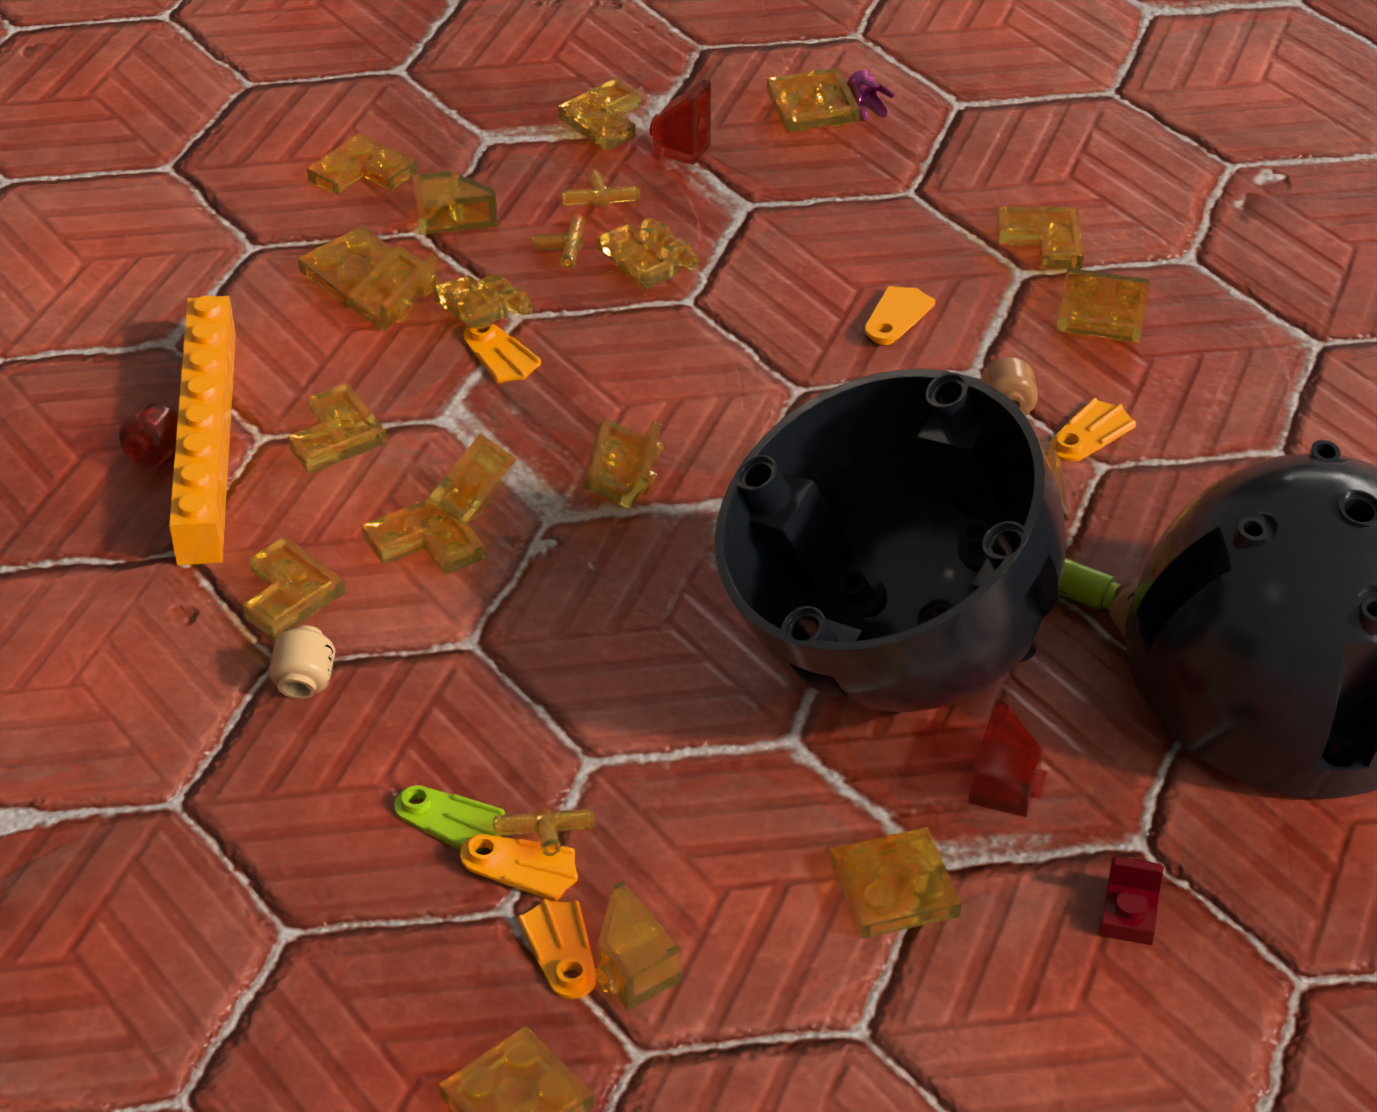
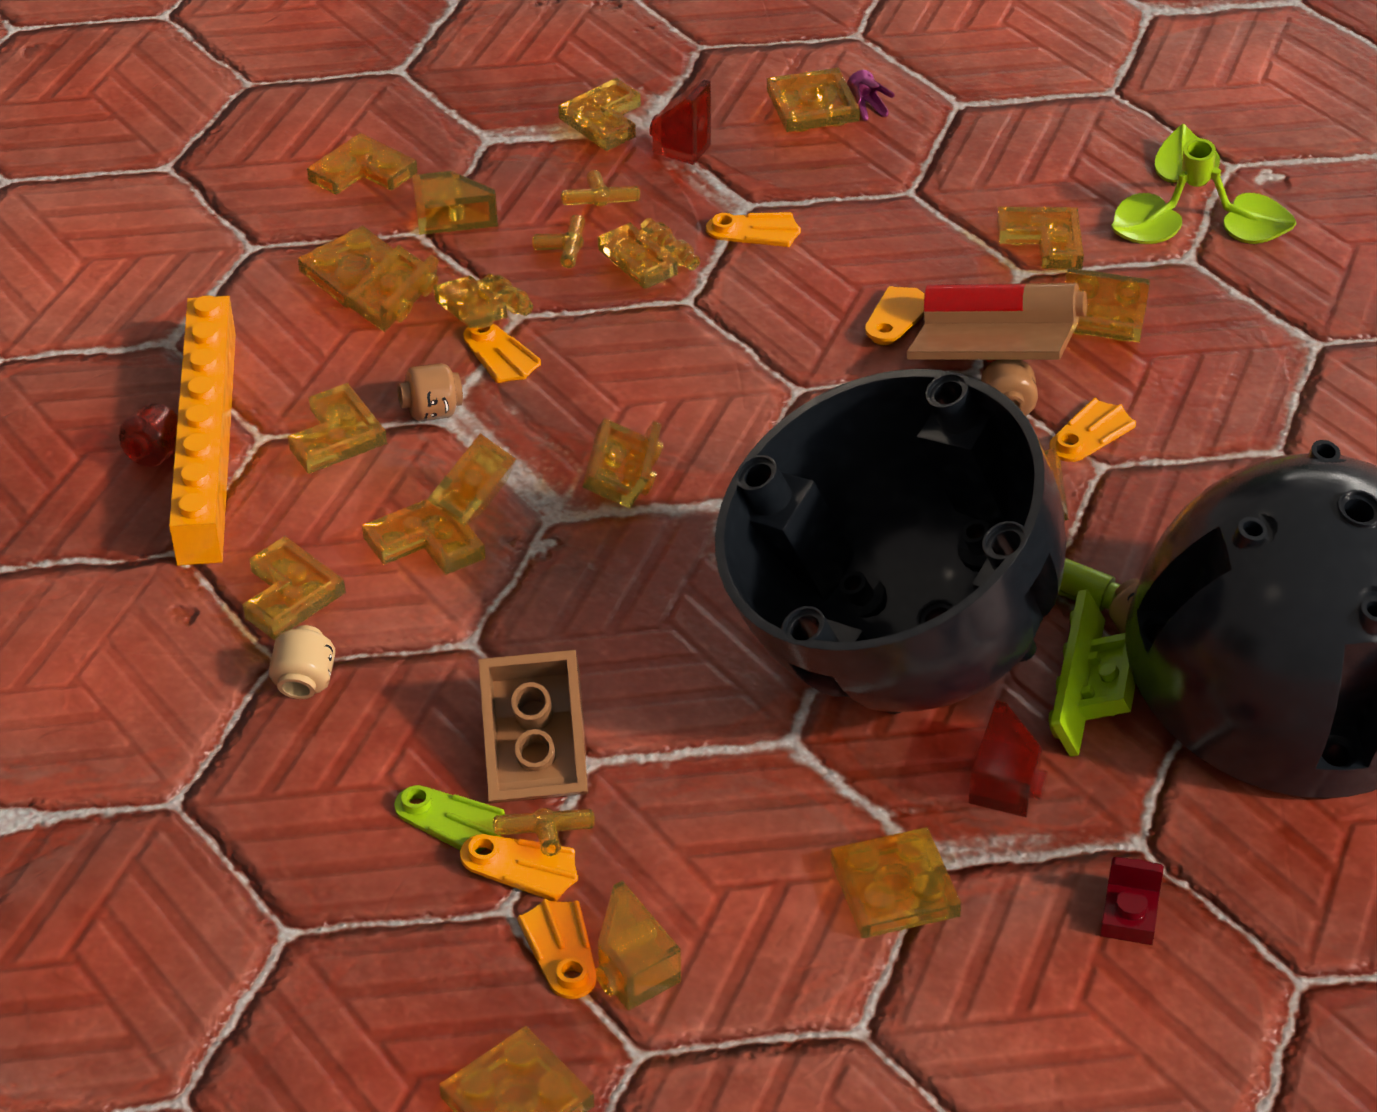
none -> medium nougat head [397,363,463,421]
none -> medium nougat slope [478,650,588,803]
none -> light orange piece [706,212,801,247]
none -> medium nougat door [907,283,1087,363]
none -> lime bracket [1049,589,1136,757]
none -> lime plant [1111,124,1296,244]

